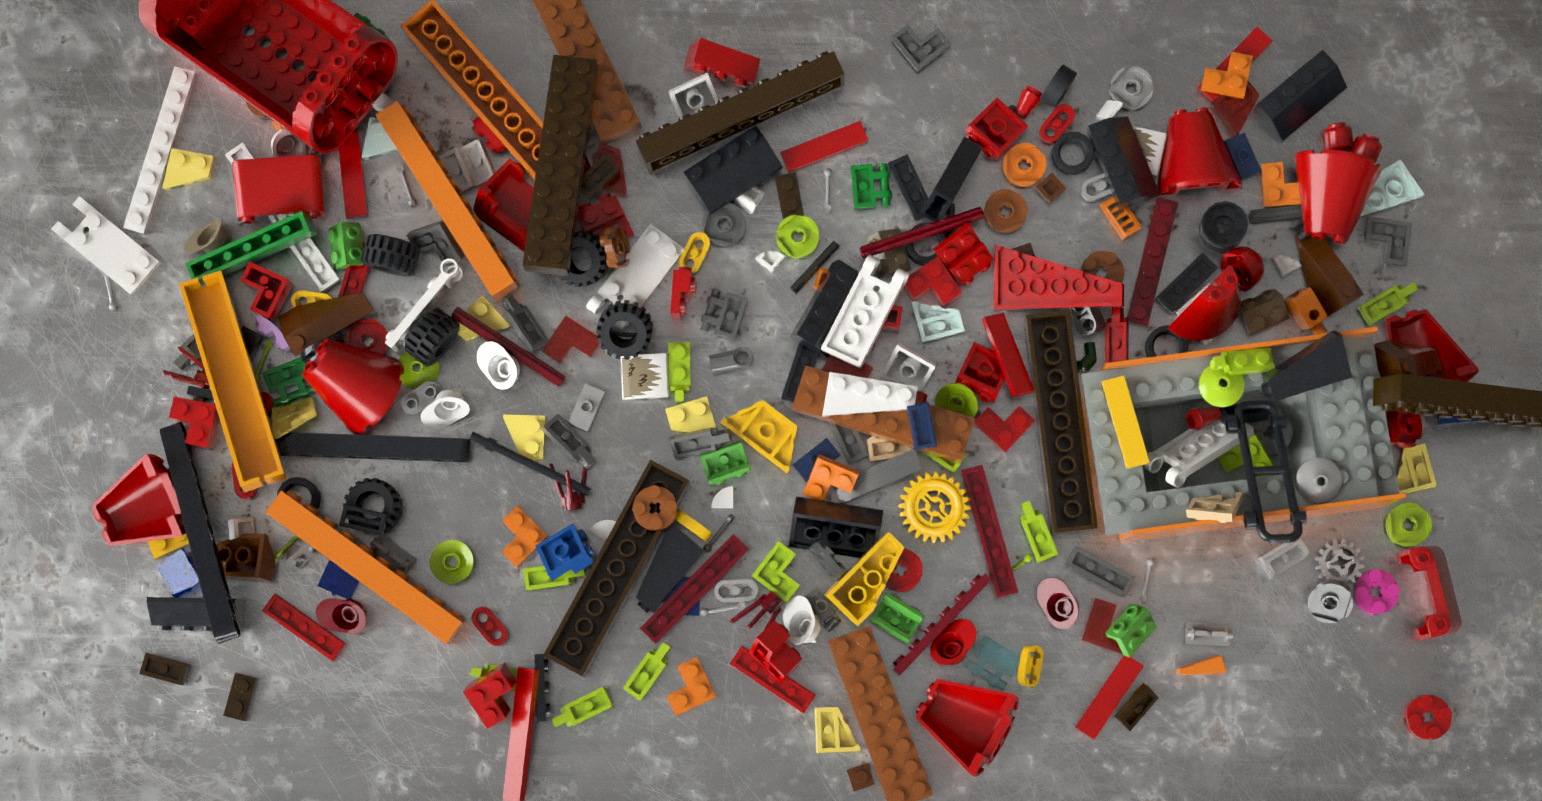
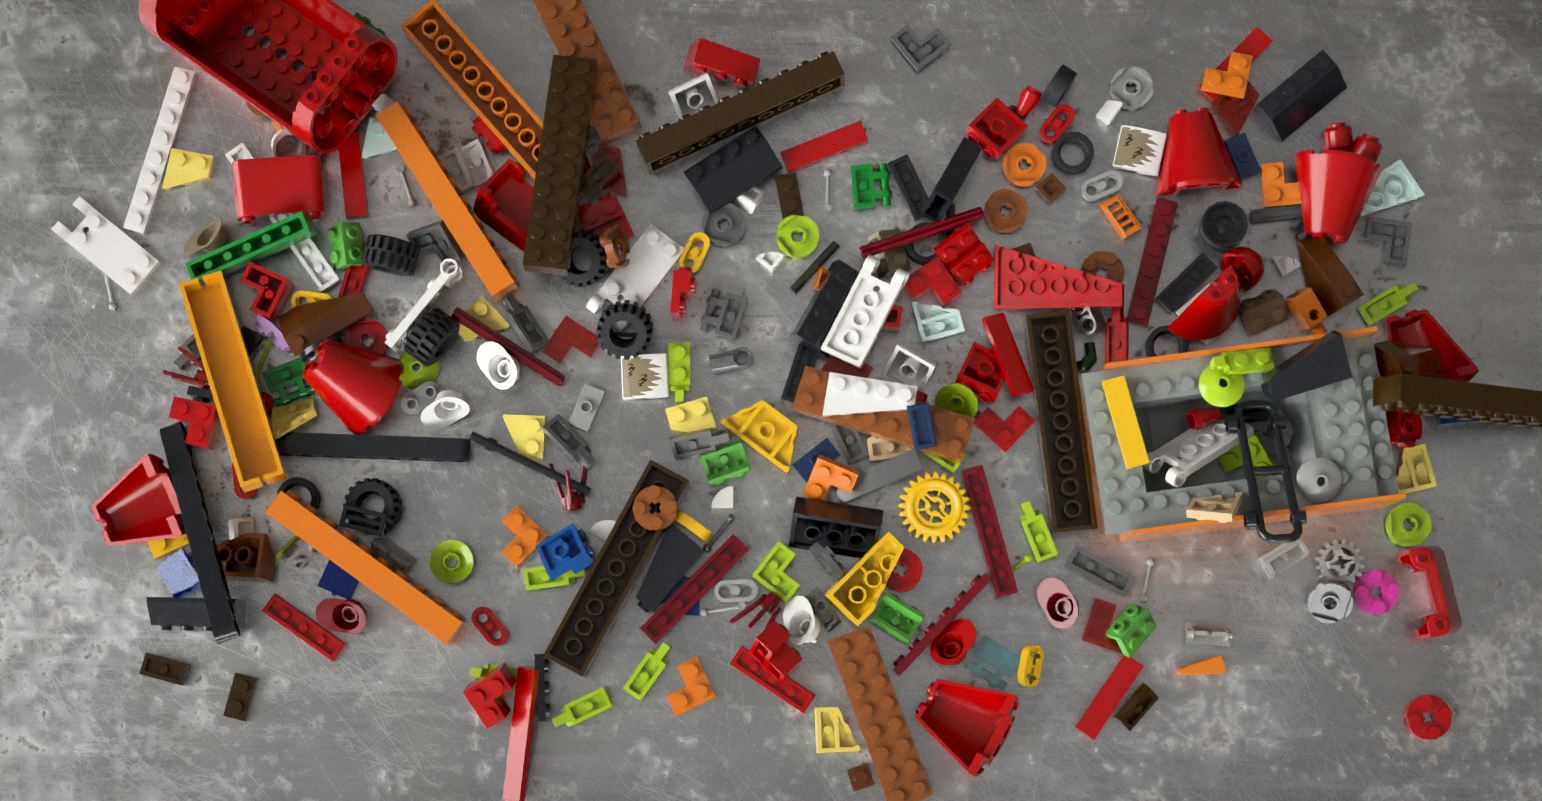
black slope [1087,116,1160,211] -> none

